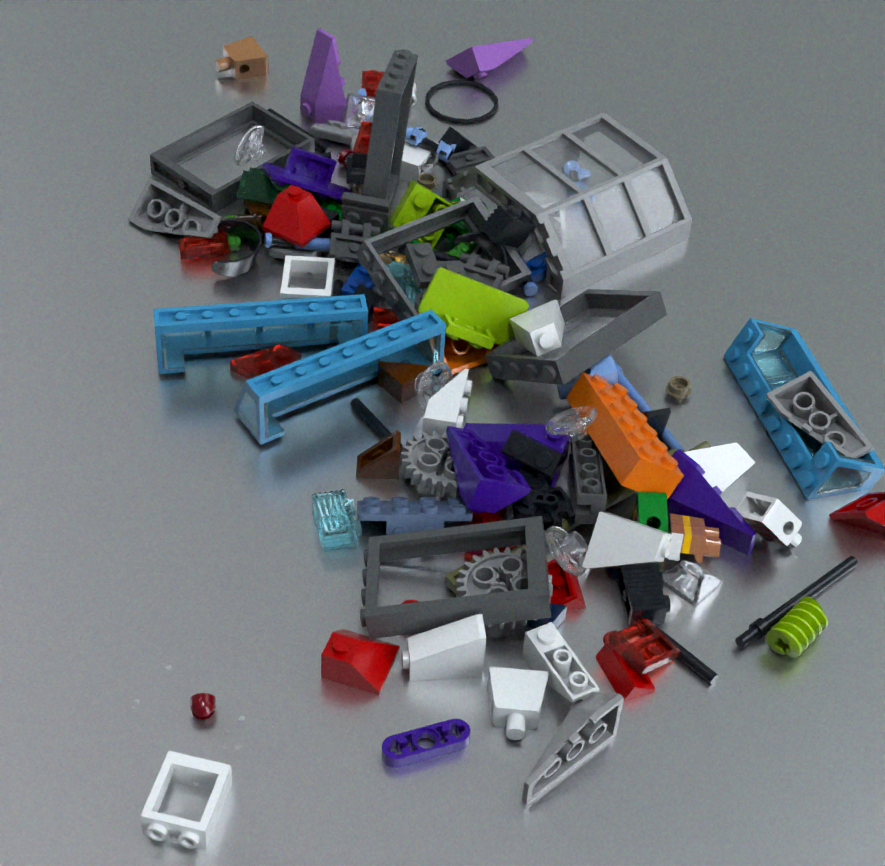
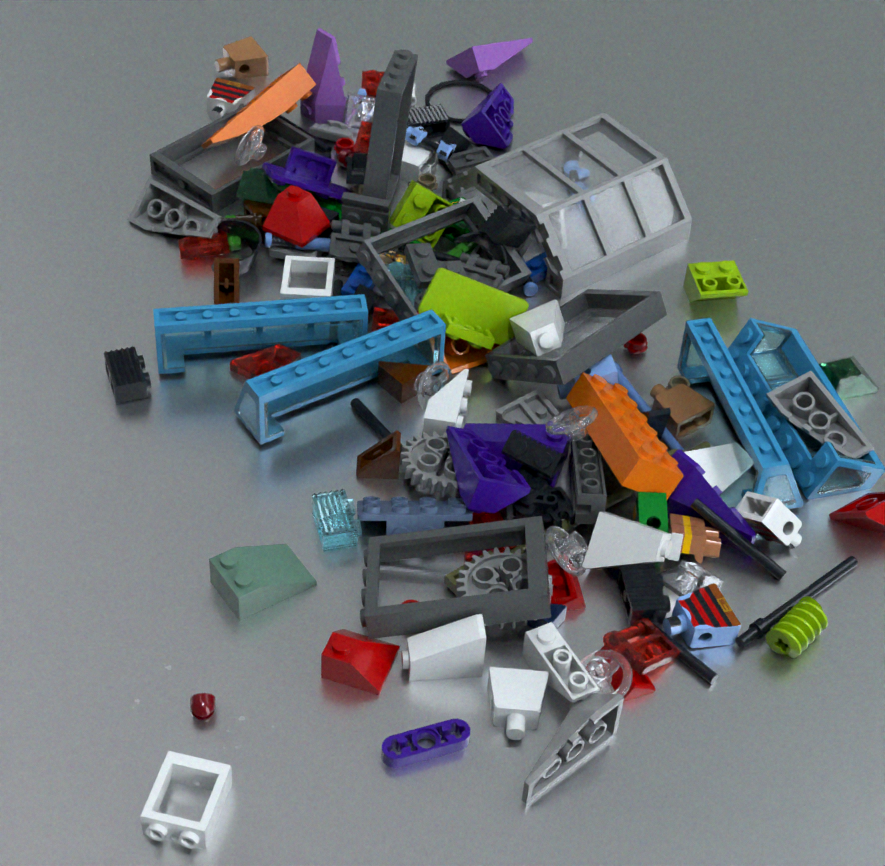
none -> black brick [104,346,151,404]
none -> orange wedge [201,63,316,149]
none -> torso [207,78,255,121]
none -> sand green slope [209,544,317,621]
none -> reddish brown slope [214,258,241,305]
none -> red plate [334,138,356,154]
none -> black brick [407,104,450,138]
none -> dark purple wedge [461,83,514,149]
none -> light grey wing [495,389,567,429]
none -> clear piece [580,650,633,700]
none -> red plate [623,333,648,355]
none -> medium nougat torso [650,384,715,441]
none -> torso [663,583,741,648]
none -> dark azure window [677,318,803,509]
none -> lime slope [683,260,748,302]
none -> black bar [690,498,787,580]
none -> slope [818,356,879,400]

